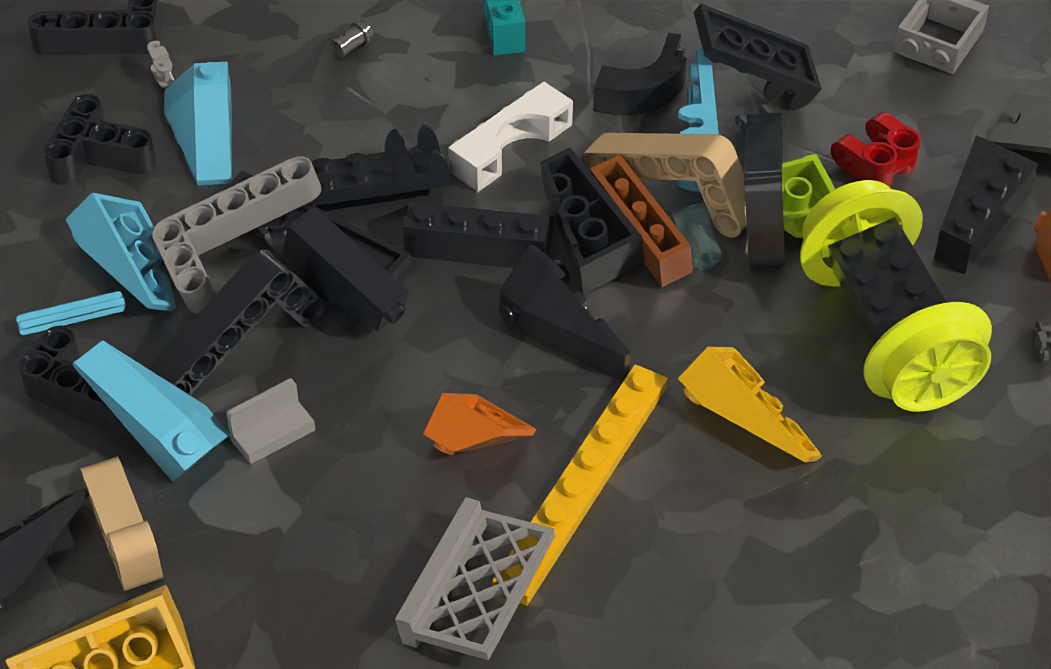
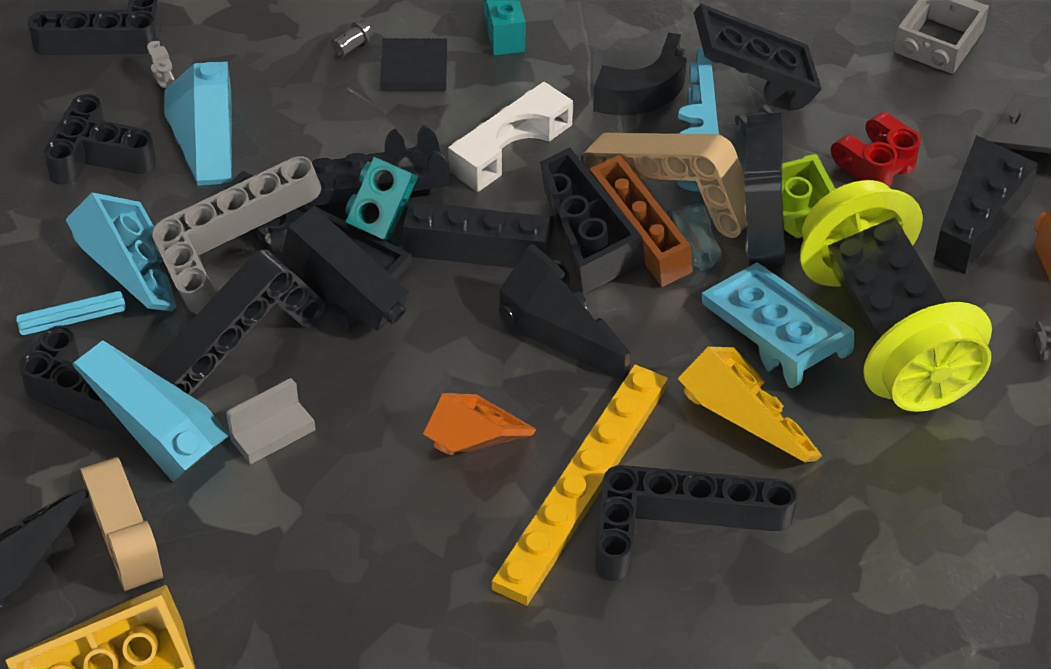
light grey fence [395,497,555,661] -> none
none -> teal brick [345,157,418,240]
none -> black tile [380,38,447,91]
none -> black beam [595,465,797,581]
none -> medium azure hinge [702,262,854,388]

